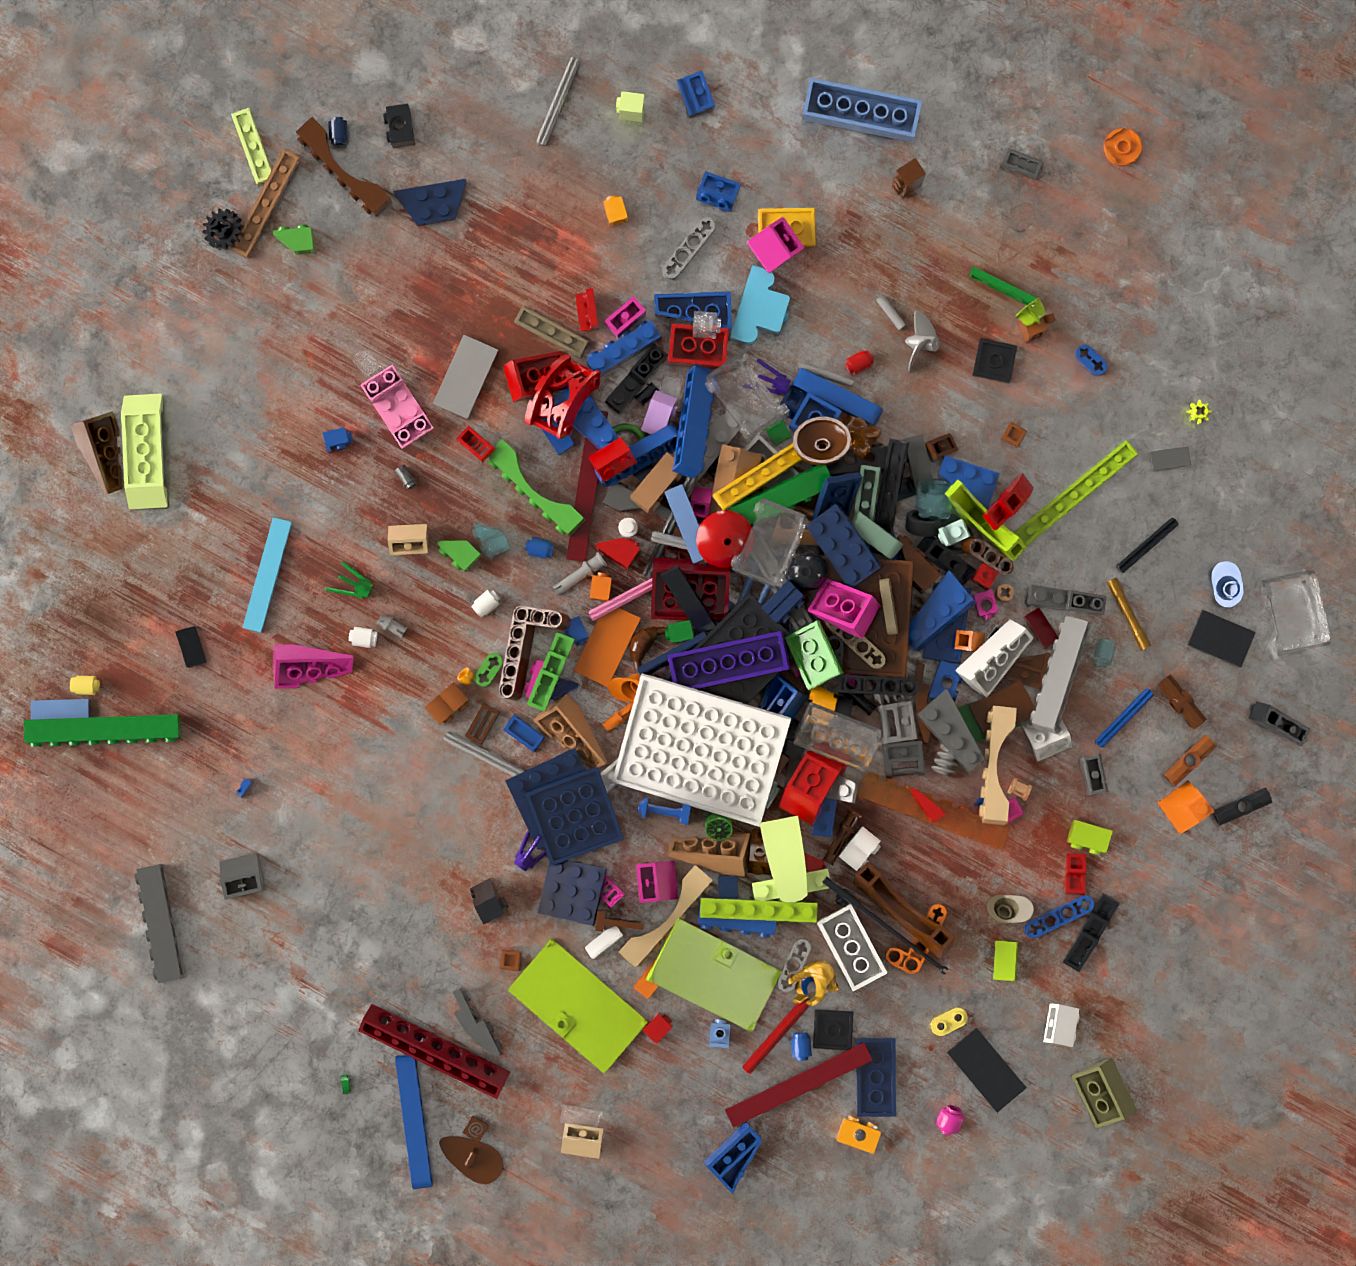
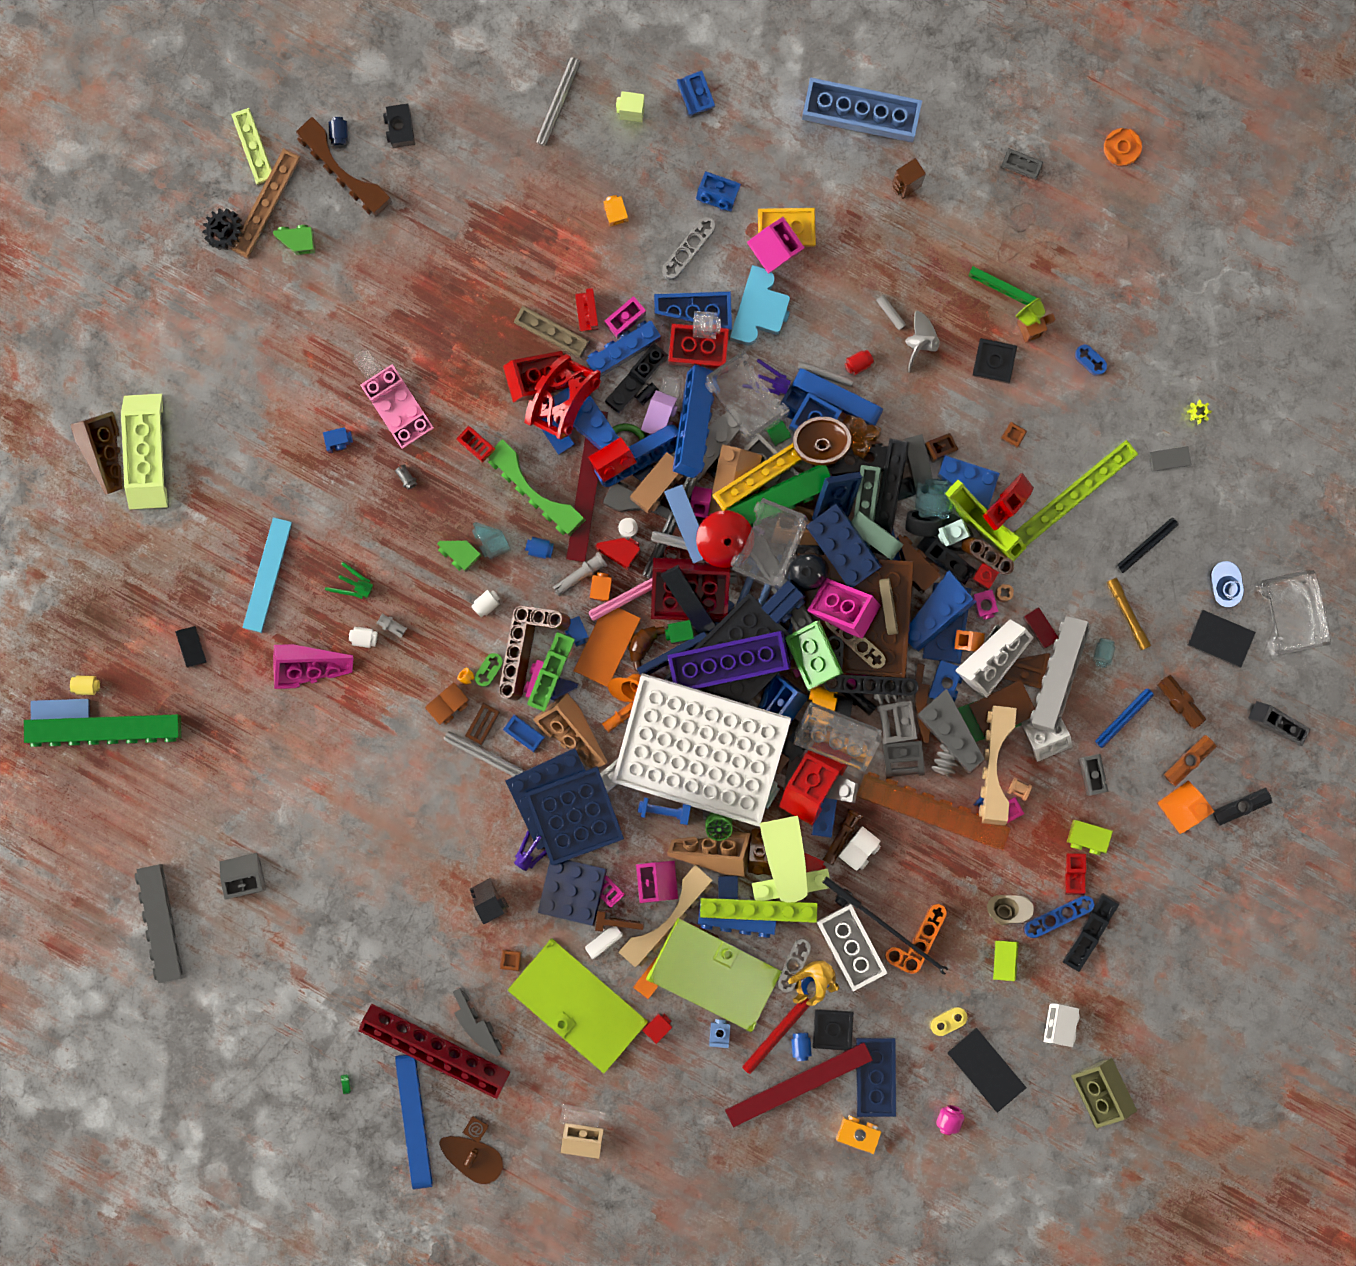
blue tile [236,779,254,798] -> none
tan brick [388,524,429,555] -> none
dark blue wing [394,179,467,226] -> none
light grey tile [433,335,499,420] -> none
blue wedge [704,1121,762,1194] -> none
reddish brown arch [853,862,955,959] -> none
red slope [910,788,946,822] -> none
dark grey slope [1027,585,1107,615] -> none

